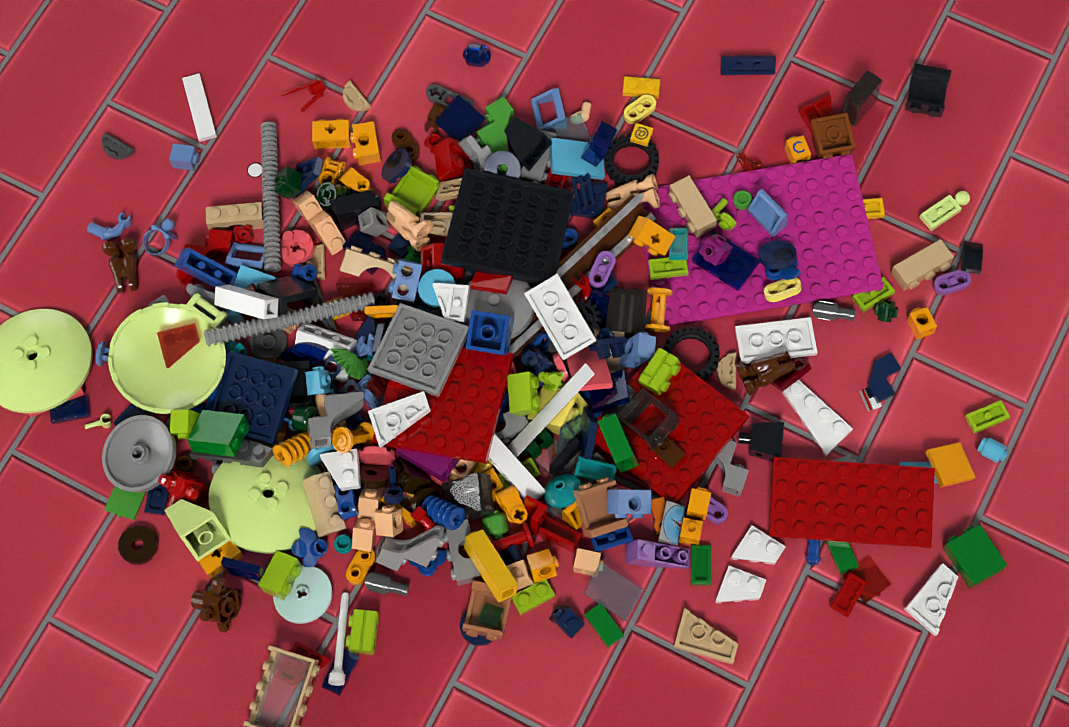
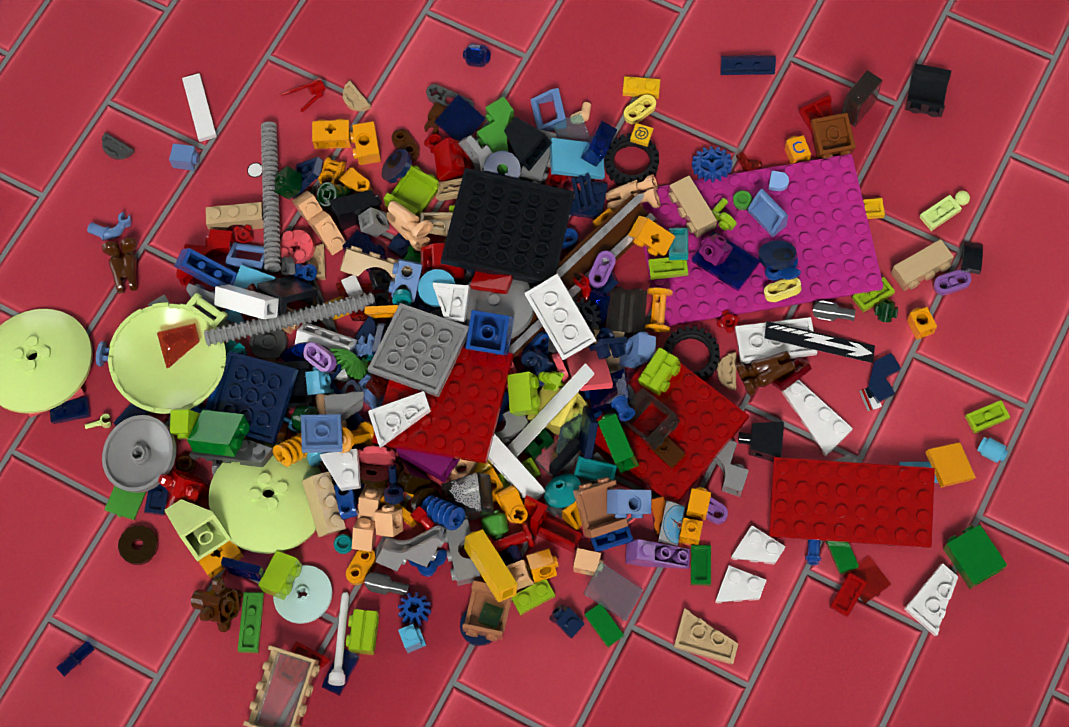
medium blue piece [143,218,178,255] -> none
blue plate [291,528,328,567] -> none
none -> clear blue axle [56,641,94,677]
none -> bright green tile [238,592,265,653]
none -> dark grey tile [280,257,296,276]
none -> medium blue tile [301,414,343,453]
none -> medium lavender plate [303,342,336,372]
none -> white sticker [341,275,363,298]
none -> black tile [368,270,391,290]
none -> teal tile [392,289,412,306]
none -> blue gear [398,592,432,626]
none -> medium azure brick [398,624,426,653]
none -> blue bush [611,395,635,421]
none -> blue gear [692,146,732,183]
none -> red plate [717,310,739,333]
none -> black sticker [764,321,875,363]
none -> light blue tile [769,171,789,191]

